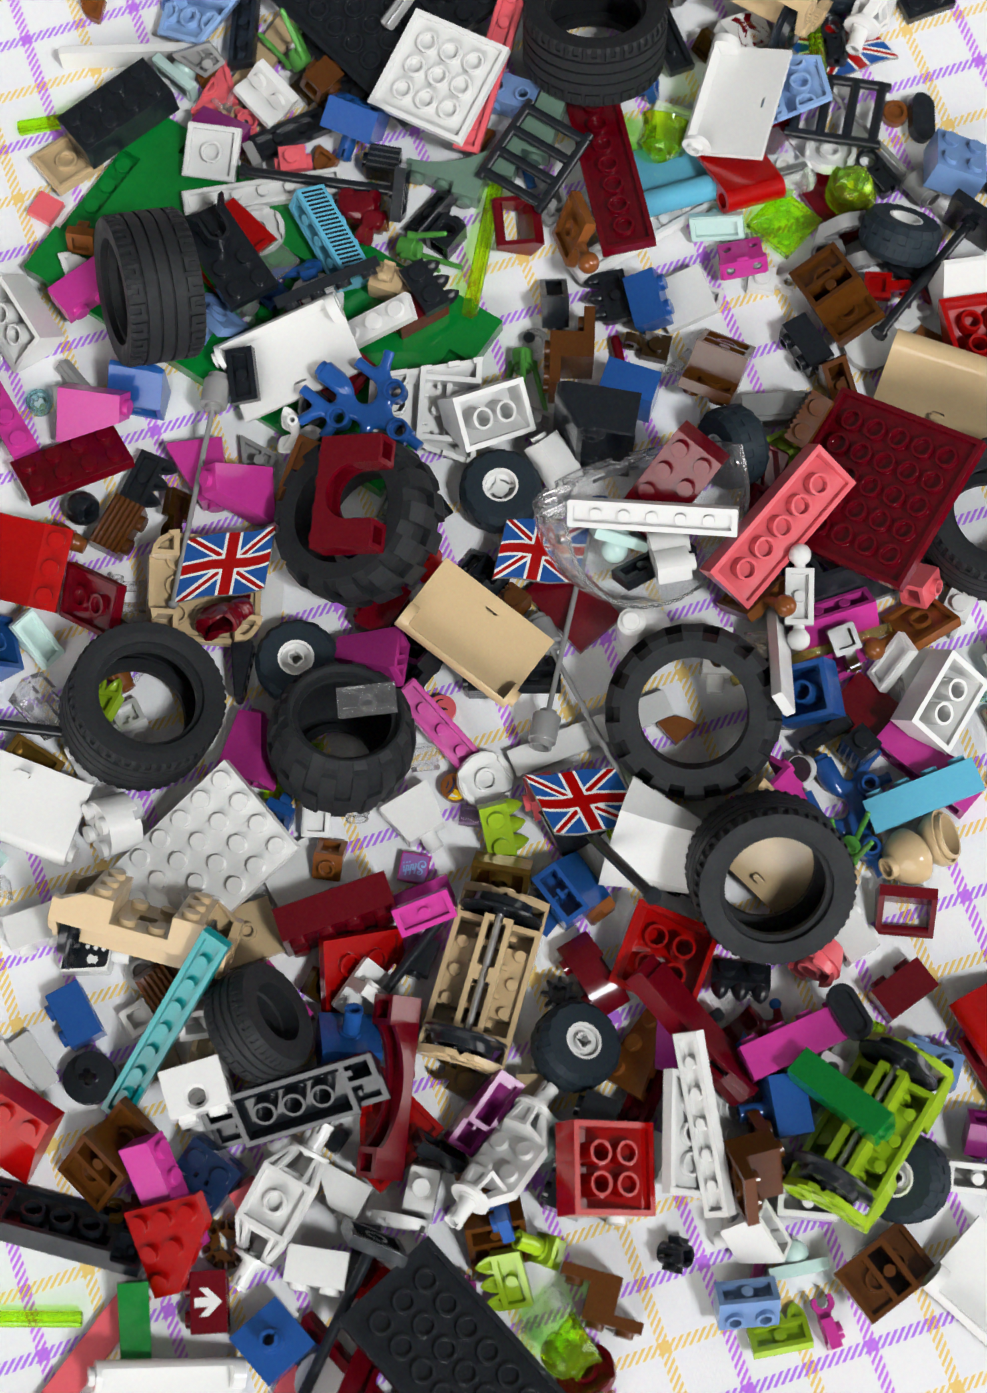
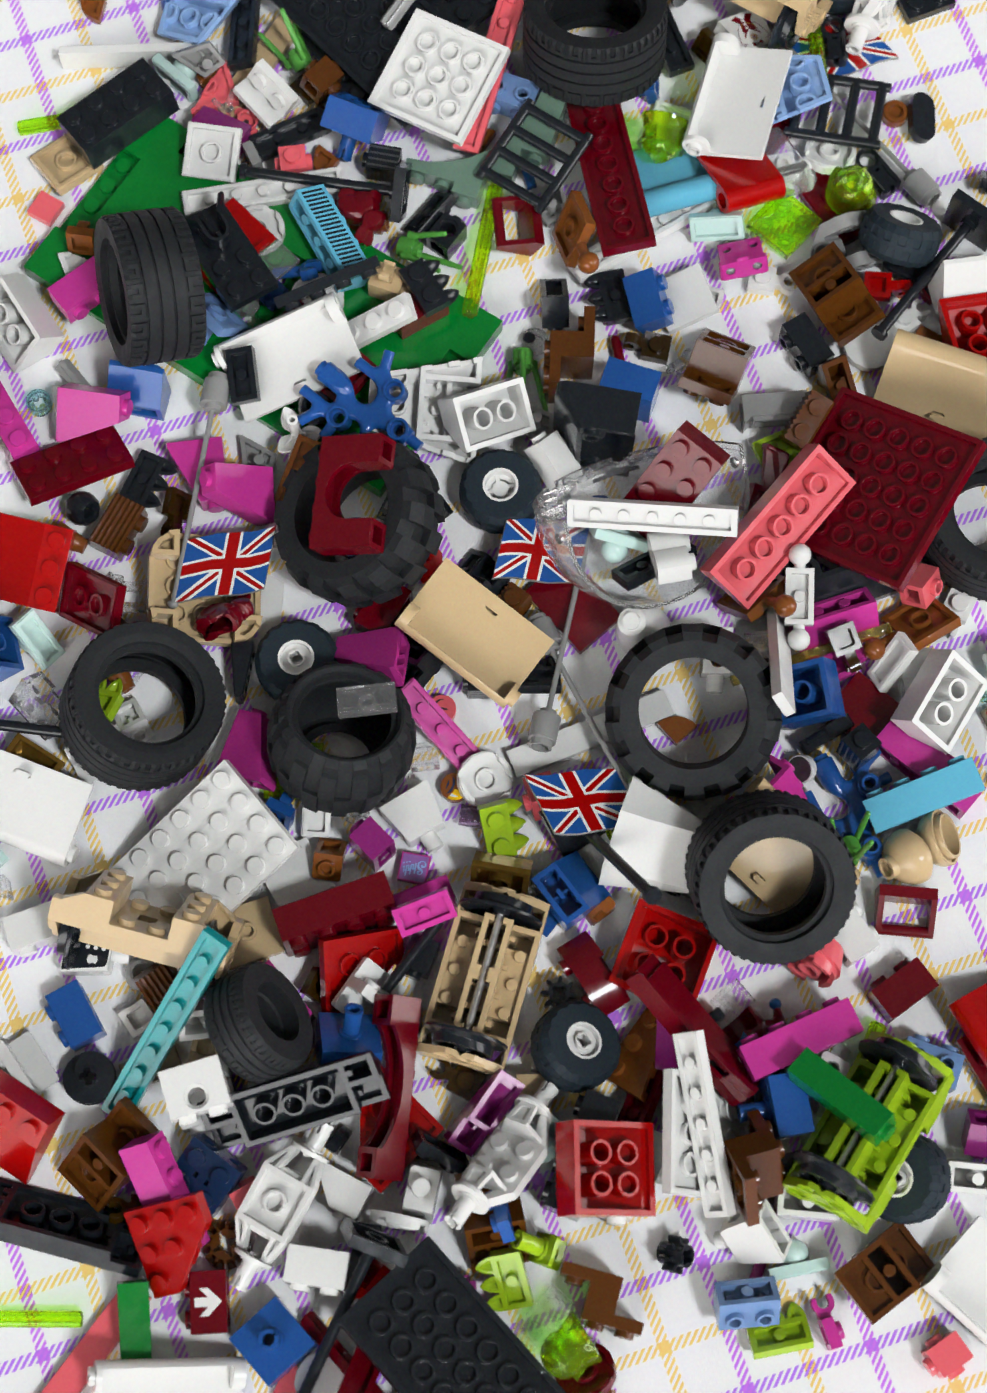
white brick [82,792,143,859] -> none
black wheel [697,403,770,490] -> none
black plate [711,958,771,1004] -> none
black tile [825,983,873,1041] -> none
medium blue brick [923,128,987,199] -> none
none -> magenta brick [349,816,396,873]
none -> coral brick [921,1330,974,1380]

